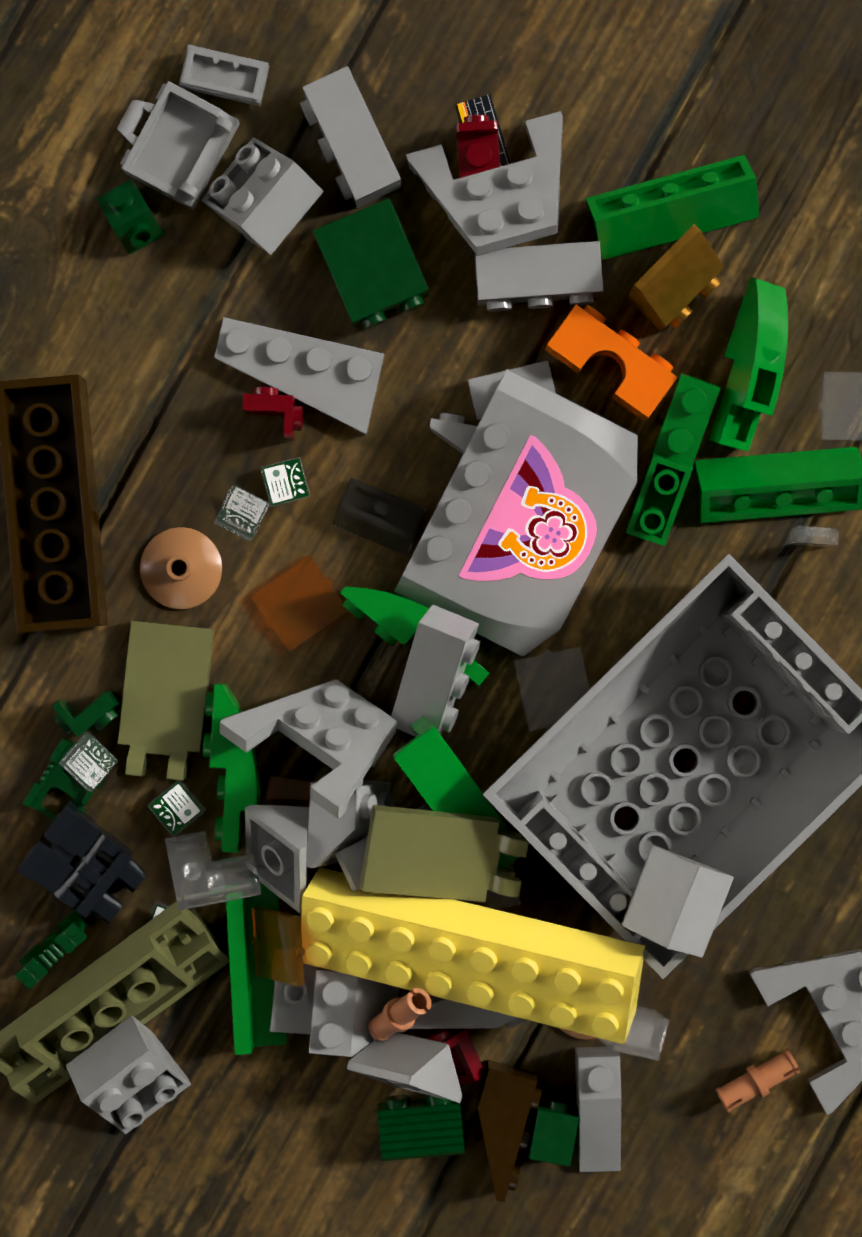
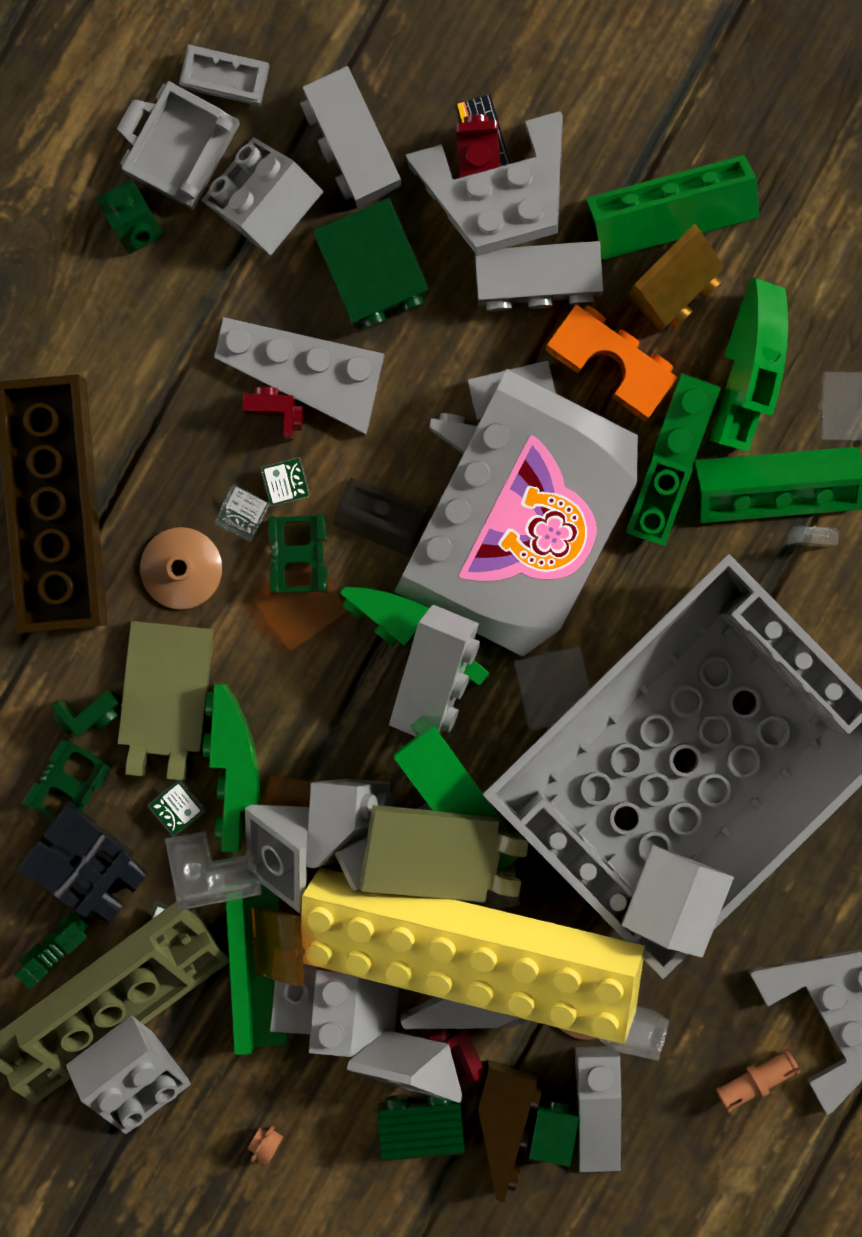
clear tile [59,732,119,792] -> none
light grey wing [220,679,397,819] -> none
nougat pin [368,988,432,1041] -> none
none -> nougat plate [248,1126,284,1166]
none -> dark green piece [268,514,329,595]

